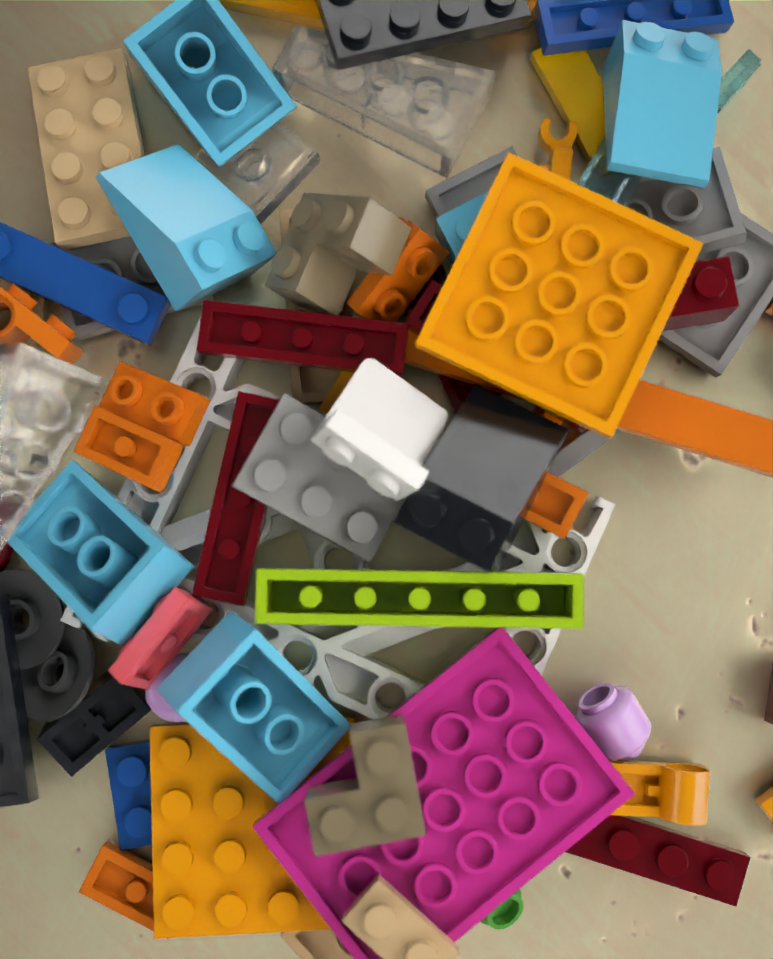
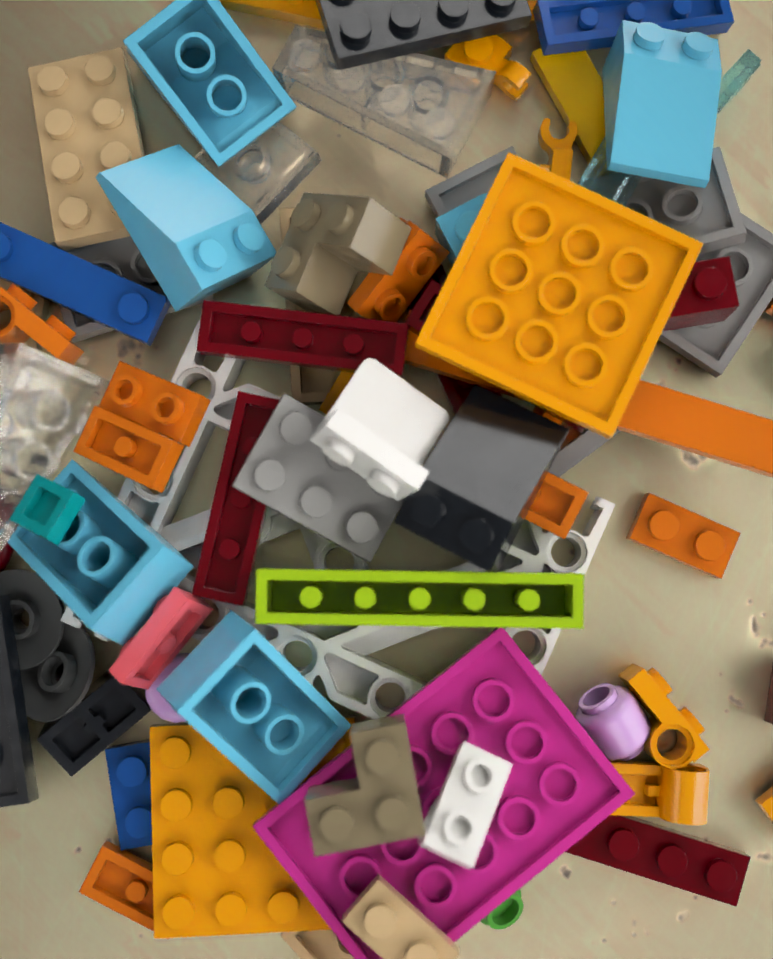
none -> teal plate [9,474,86,545]
none -> white plate [417,741,513,870]
none -> light orange plate [444,35,531,101]
none -> light orange plate [618,663,710,769]
none -> orange plate [626,493,741,579]

